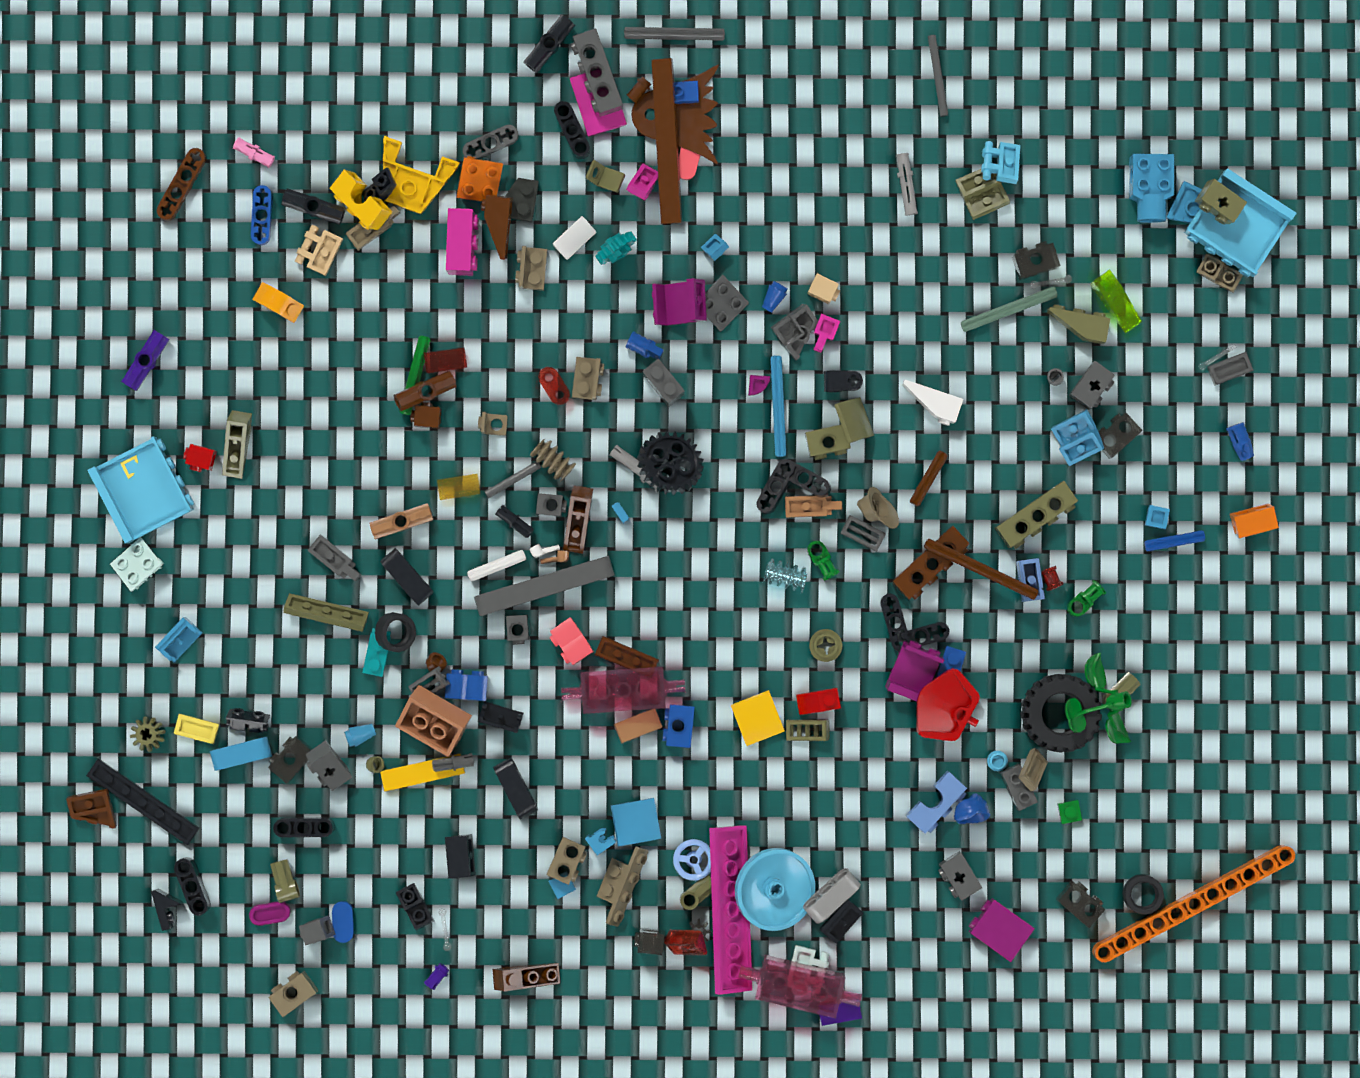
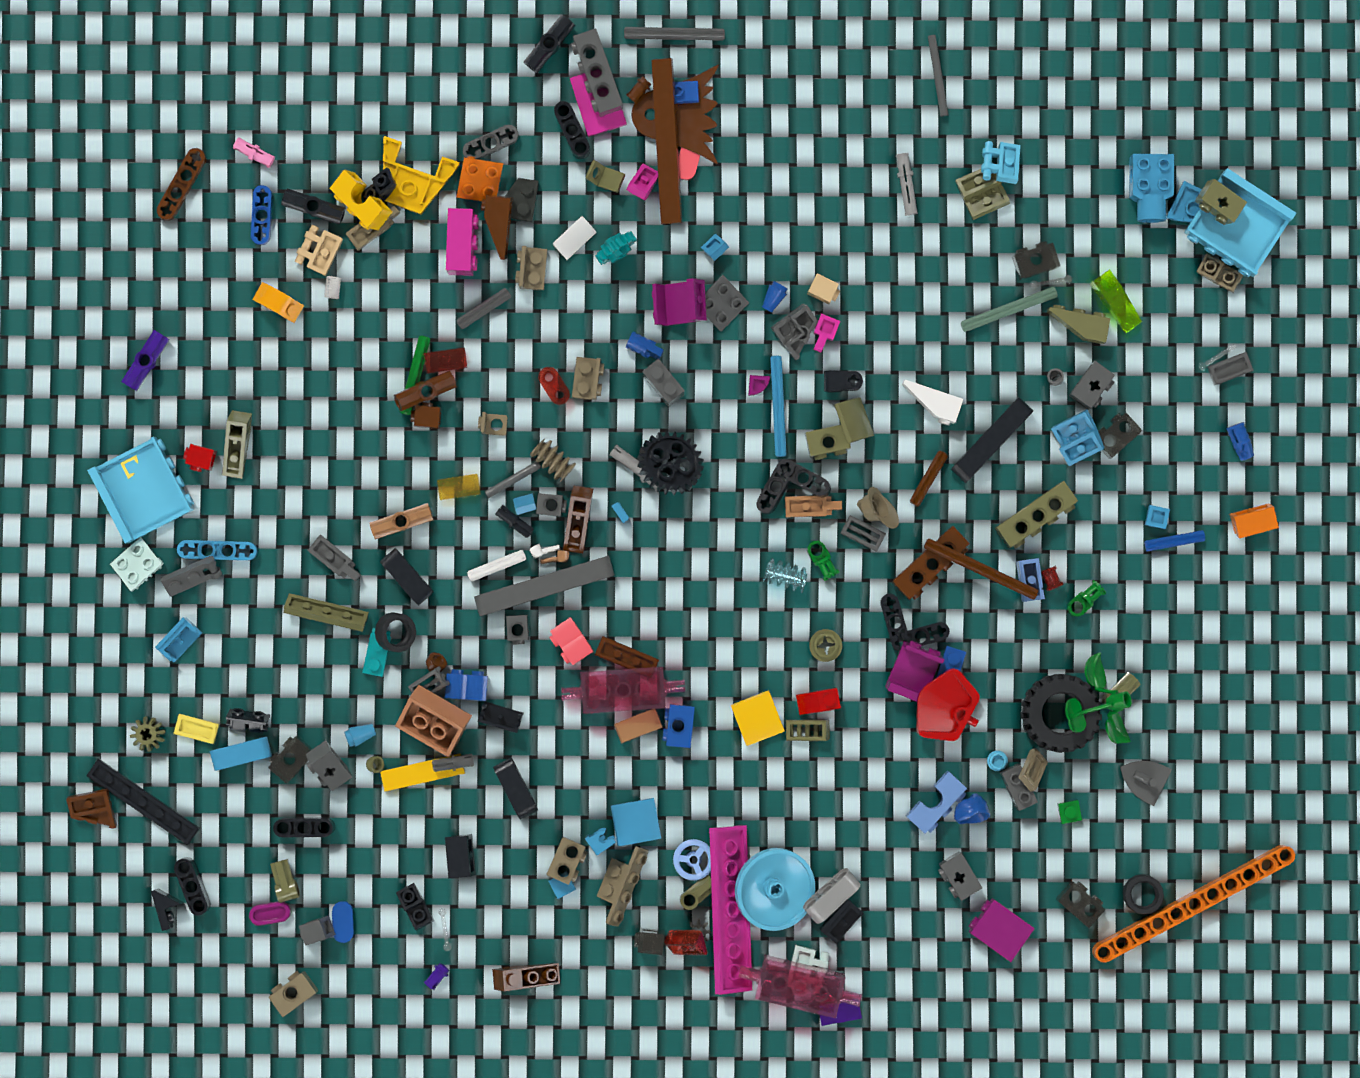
none -> dark grey plate [161,556,222,597]
none -> dark azure beam [177,540,258,561]
none -> white piece [324,276,341,299]
none -> dark grey axle [457,288,511,329]
none -> dark azure tile [513,493,536,515]
none -> black beam [950,397,1034,483]
none -> dark grey shield [1120,761,1172,806]

